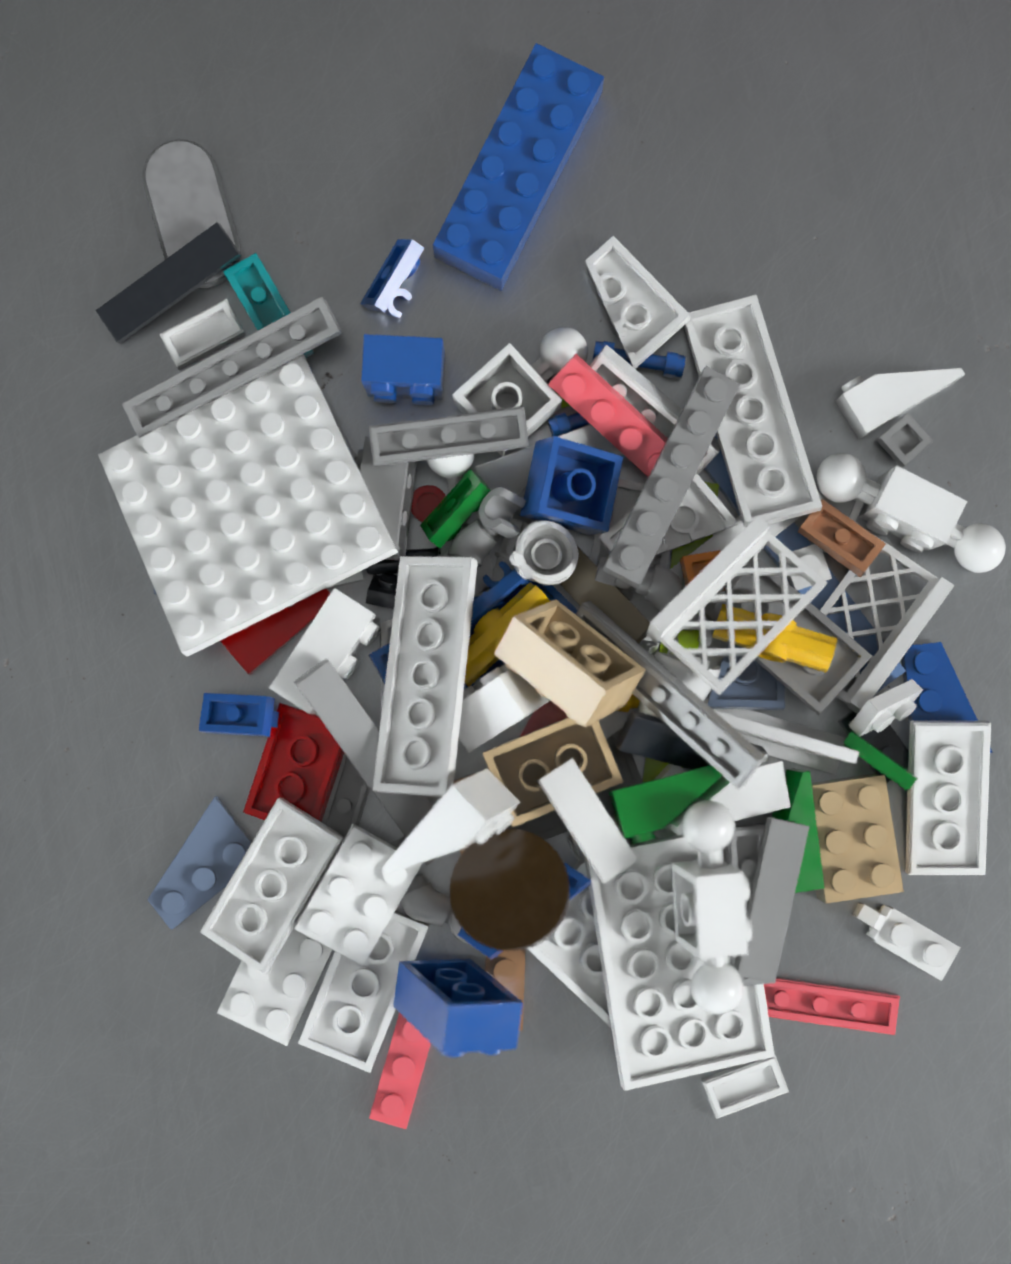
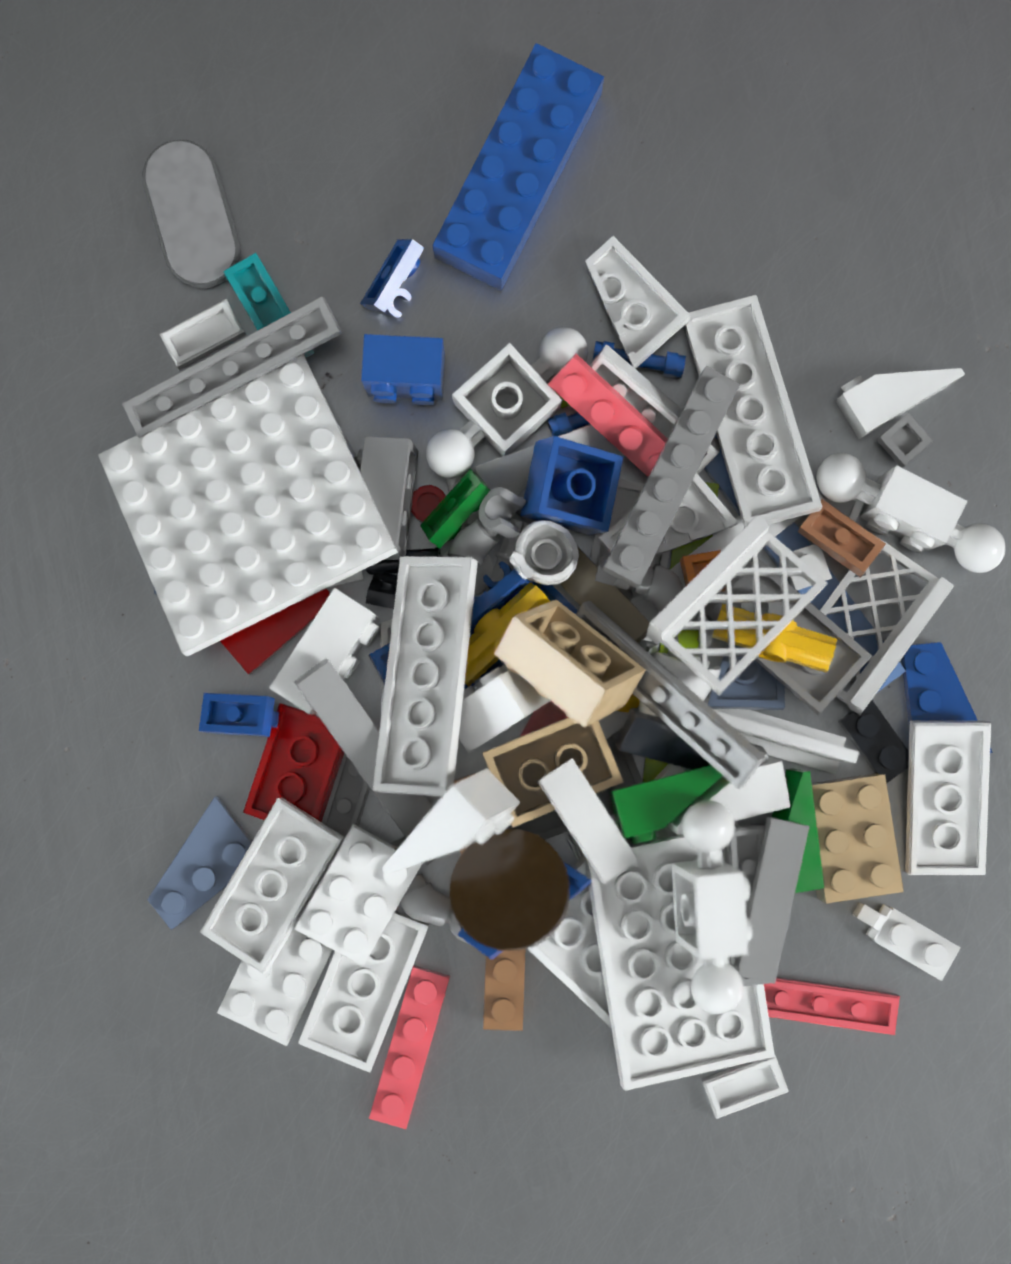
black tile [95,222,242,343] -> none
light grey tile [369,406,529,467] -> none
blue brick [393,959,523,1057] -> none
green tile [843,731,918,790] -> none
white plate [849,679,923,737] -> none

